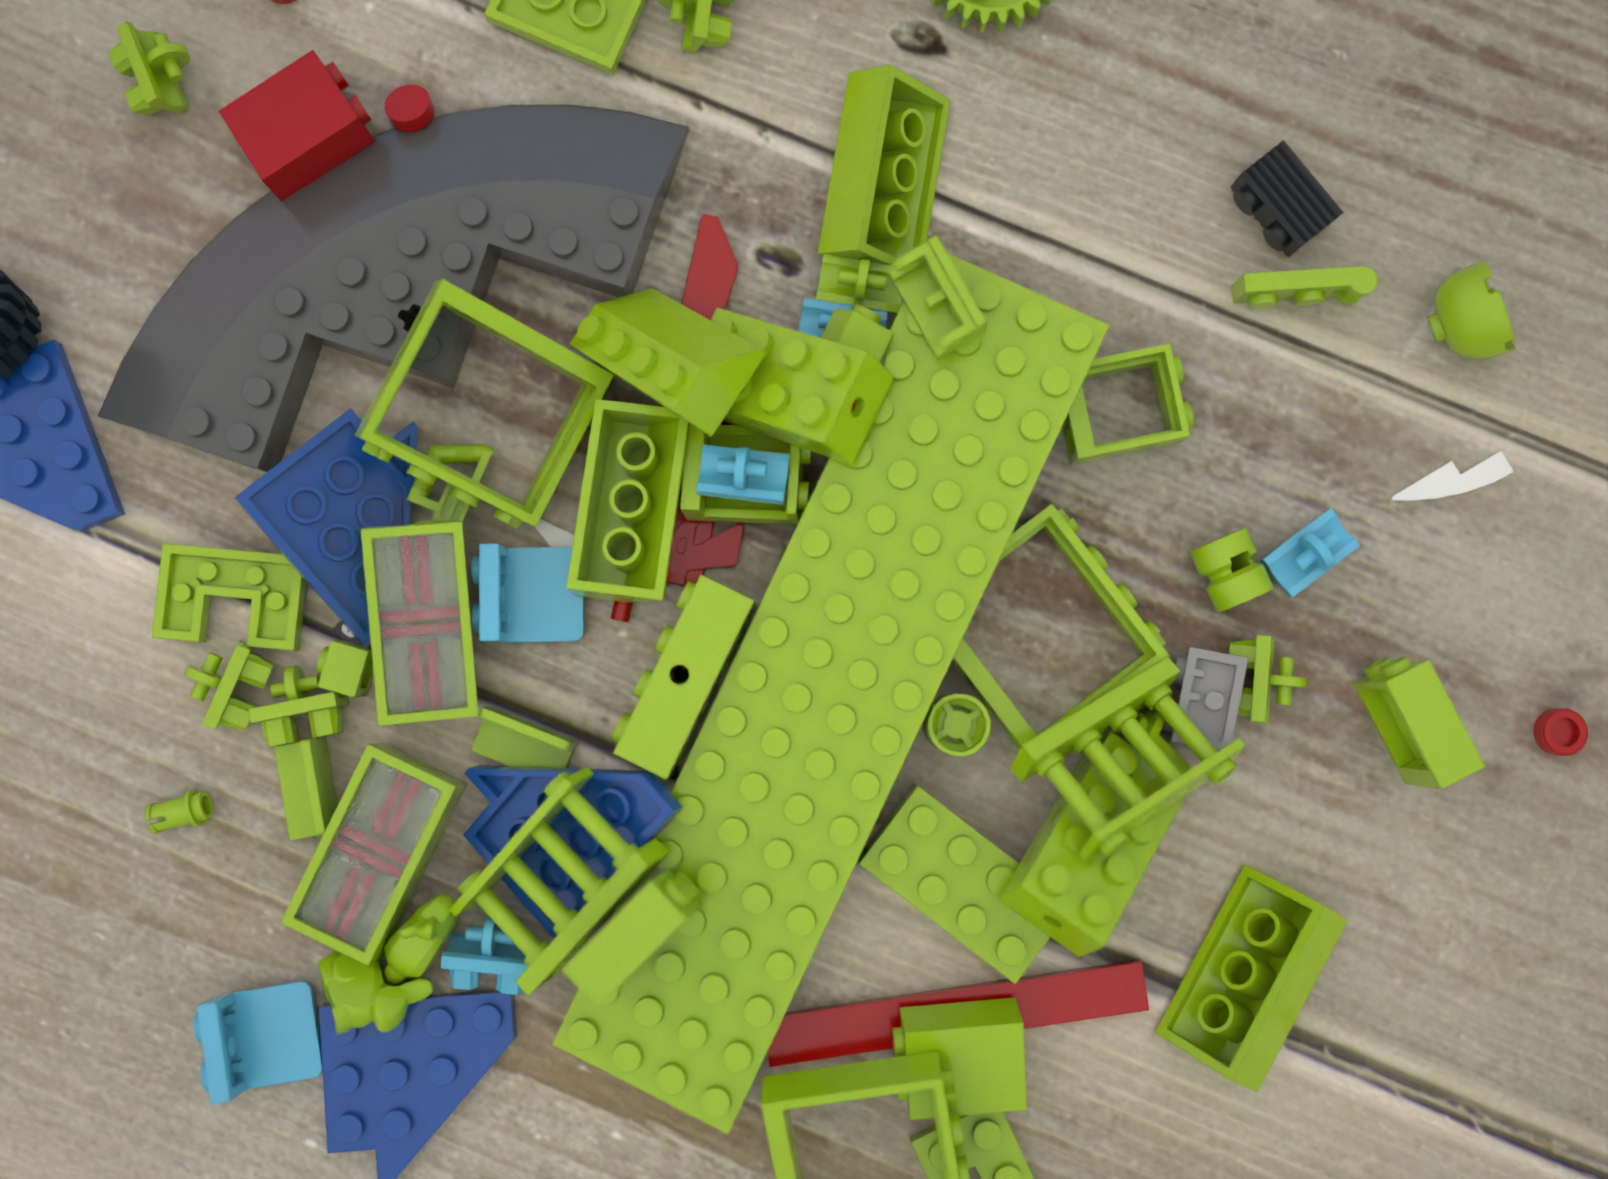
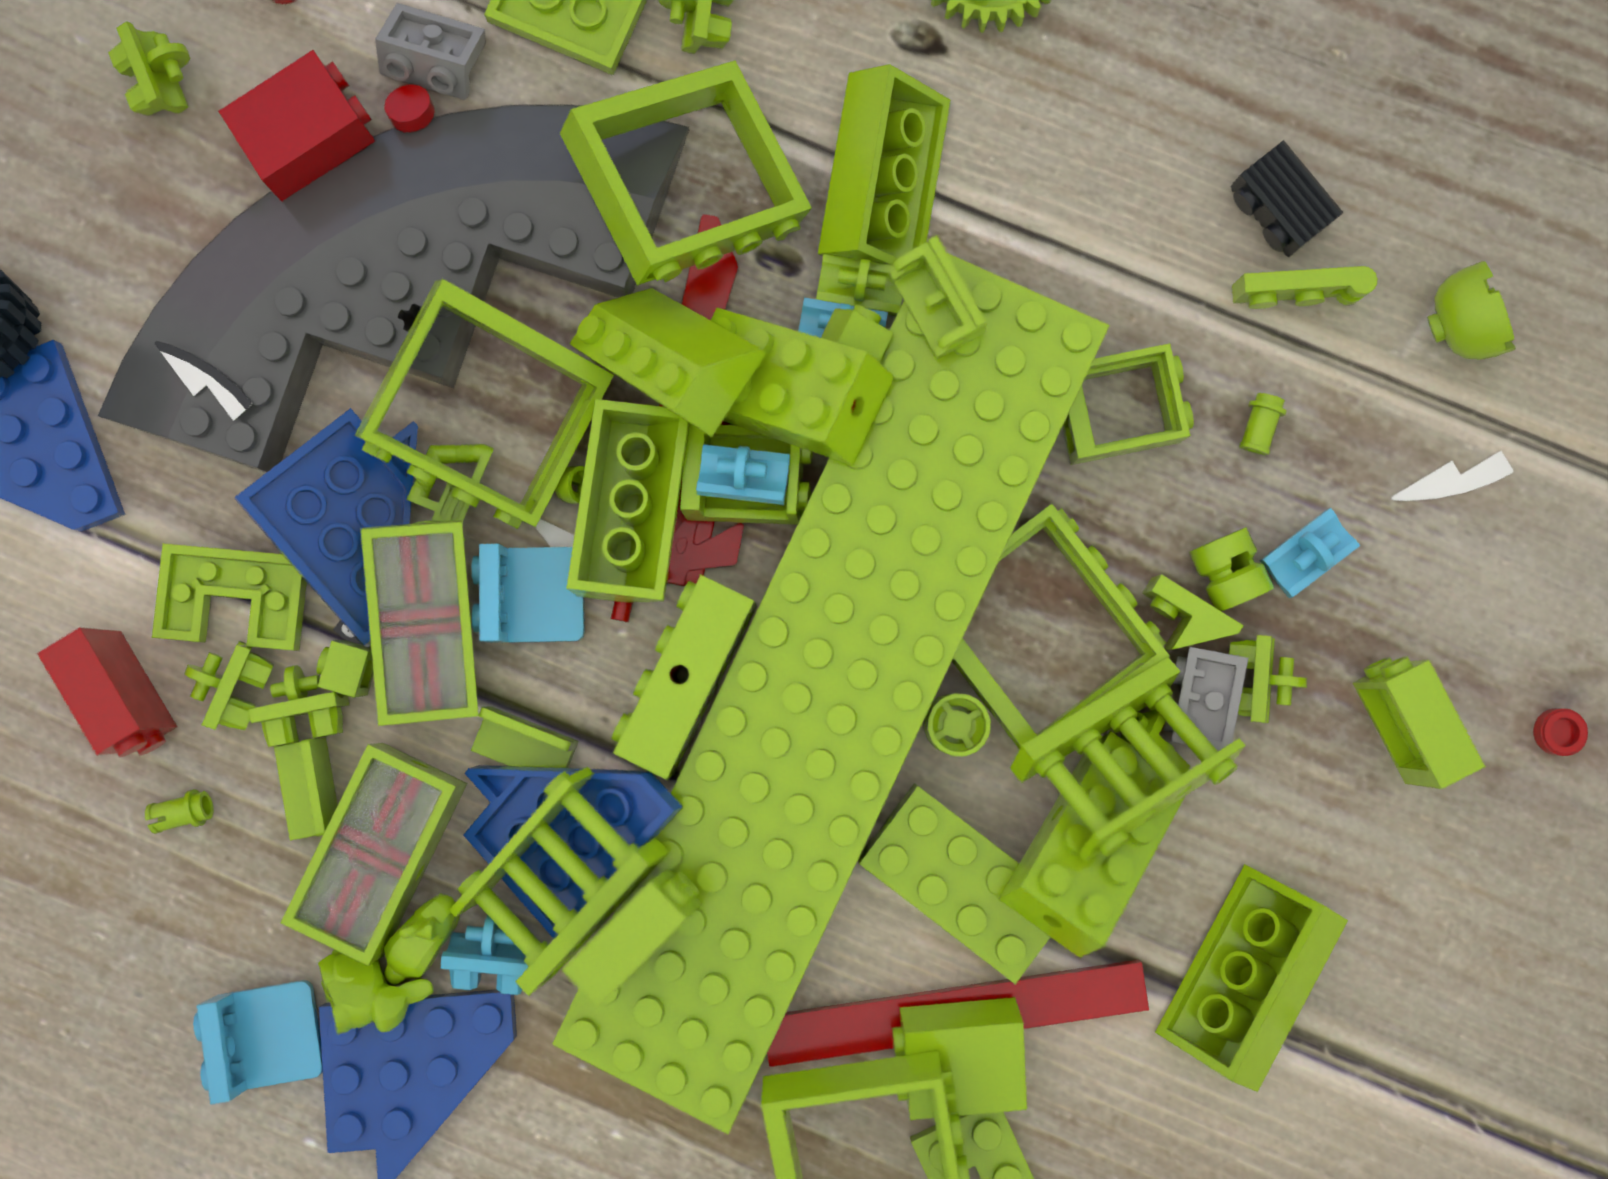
none -> red brick [37,627,177,757]
none -> sticker [155,341,252,421]
none -> light grey bracket [375,3,486,100]
none -> lime hinge [555,466,585,504]
none -> lime window [560,60,812,286]
none -> lime slope [1142,574,1244,650]
none -> lime pin [1239,393,1287,455]

